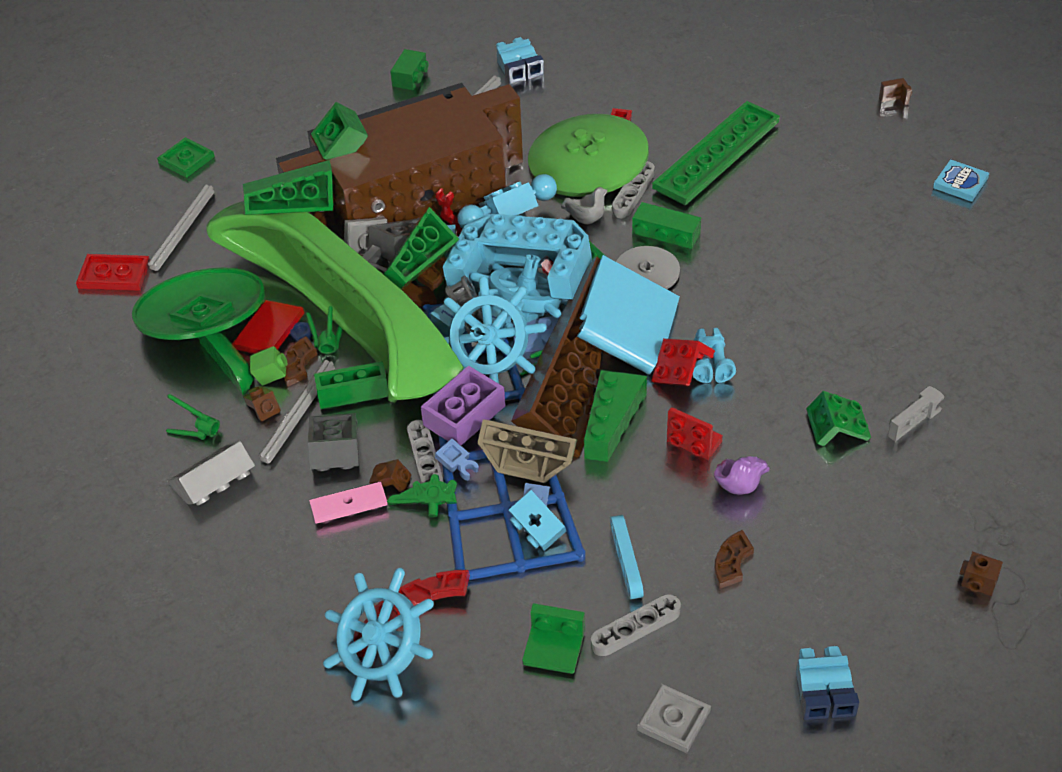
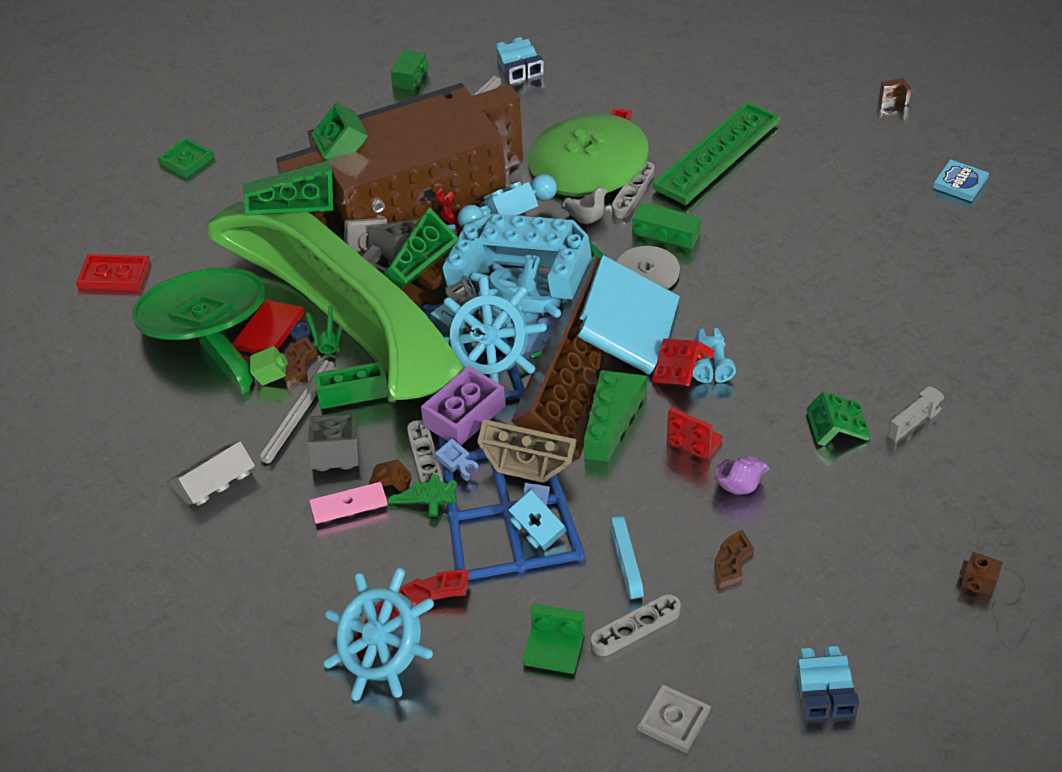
light grey axle [148,184,214,271] -> none
green plant [166,394,220,440] -> none
reddish brown bracket [243,386,281,421] -> none
tile [540,256,554,275] -> none

